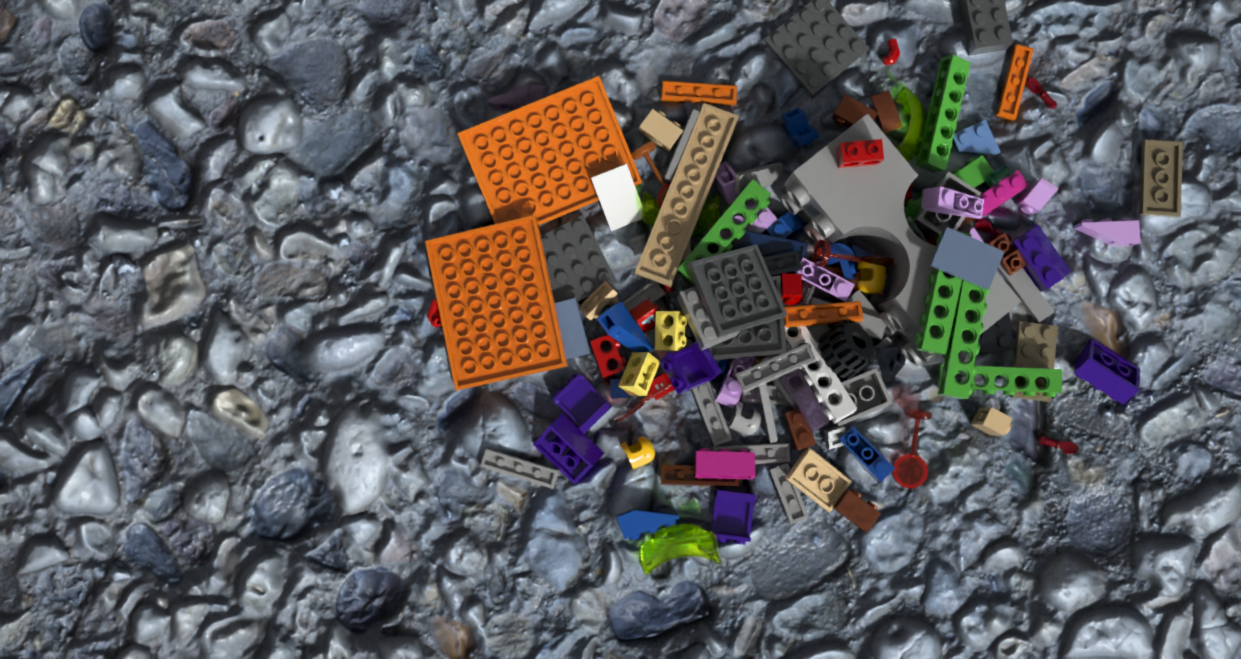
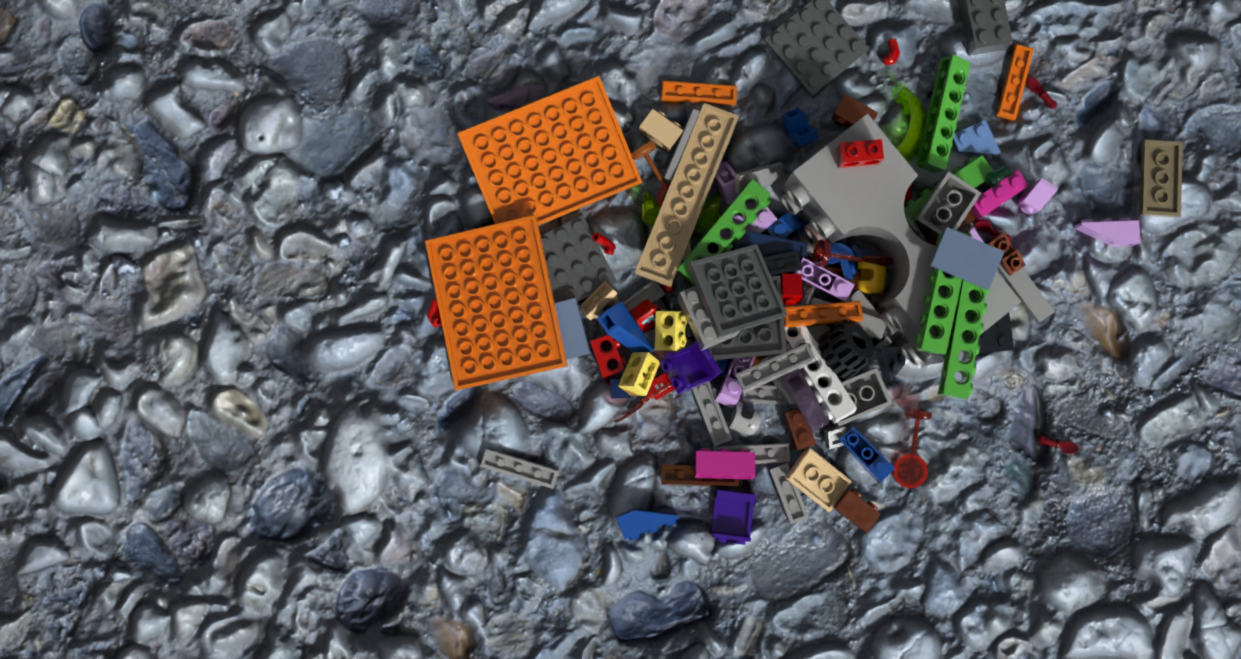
dark purple slope [533,413,604,485] -> none
dark purple panel [552,374,612,434] -> none
white tile [591,164,646,231] -> none
yellow helmet [620,436,655,469] -> none
light grey wheel [628,234,647,256] -> none
clear neon green windscreen [639,524,722,575] -> none
light grey tile [753,364,778,443] -> none
copper slope [870,90,902,134] -> none
lavender slope [921,186,984,219] -> none
bright green brick [938,365,1062,397] -> none
tan brick [970,407,1013,436] -> none
dark purple slope [1010,224,1070,292] -> none
dark tan plate [1010,321,1058,402] -> none
dark purple slope [1074,338,1140,404] -> none
none -> red arm [592,232,616,255]

